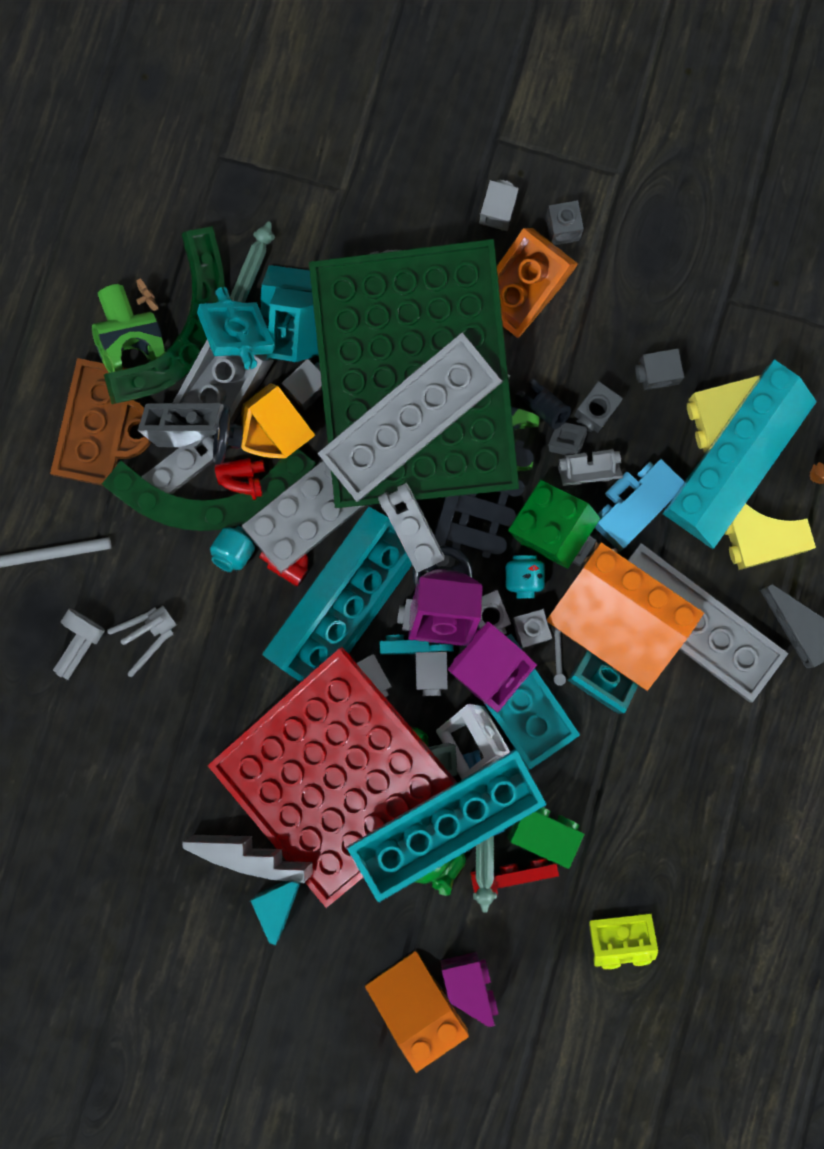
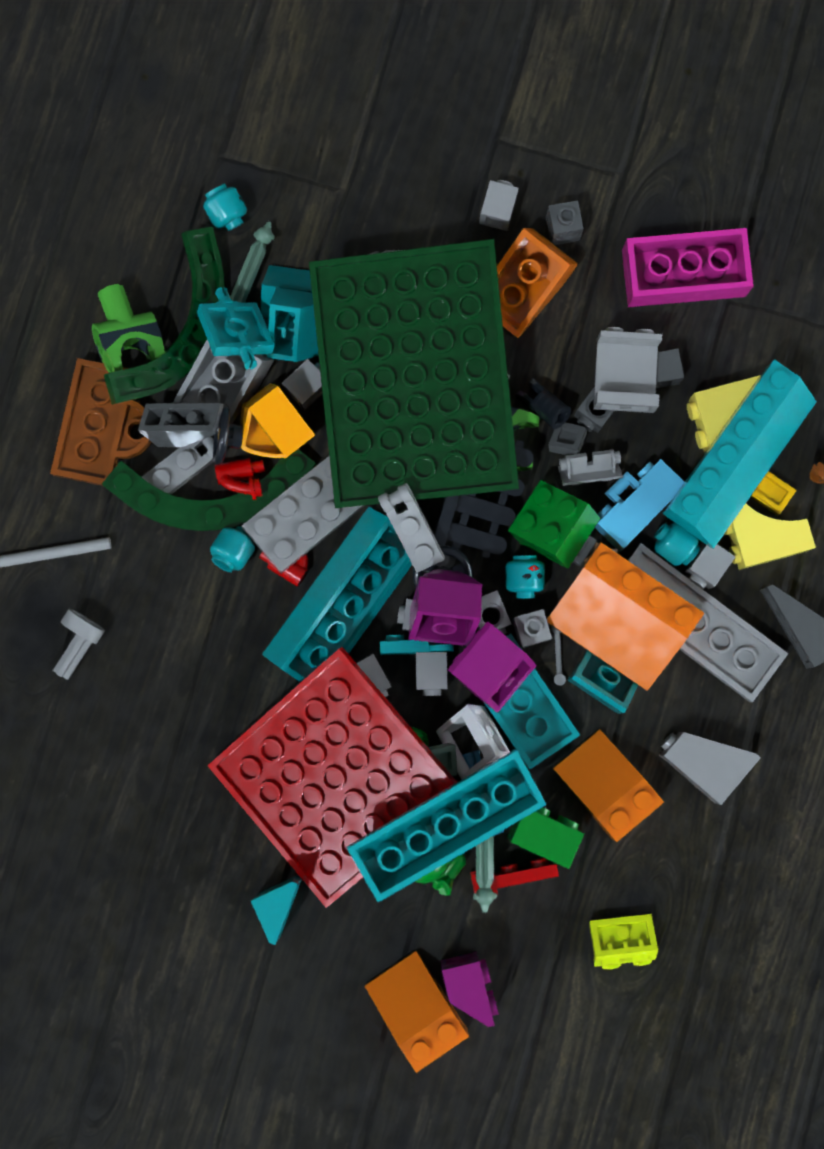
light grey plant [107,606,176,677] -> none
medium nougat plant [136,278,159,311] -> none
light grey slope [183,835,313,883] -> none
light grey plate [317,333,502,502] -> none
none -> teal head [203,184,247,231]
none -> orange slope [553,729,664,842]
none -> light grey panel [593,327,662,413]
none -> dark pink brick [622,228,754,307]
none -> teal head [654,522,700,566]
none -> light grey slope [659,732,761,805]
none -> light grey brick [684,544,735,589]
none -> yellow tile [750,471,797,516]

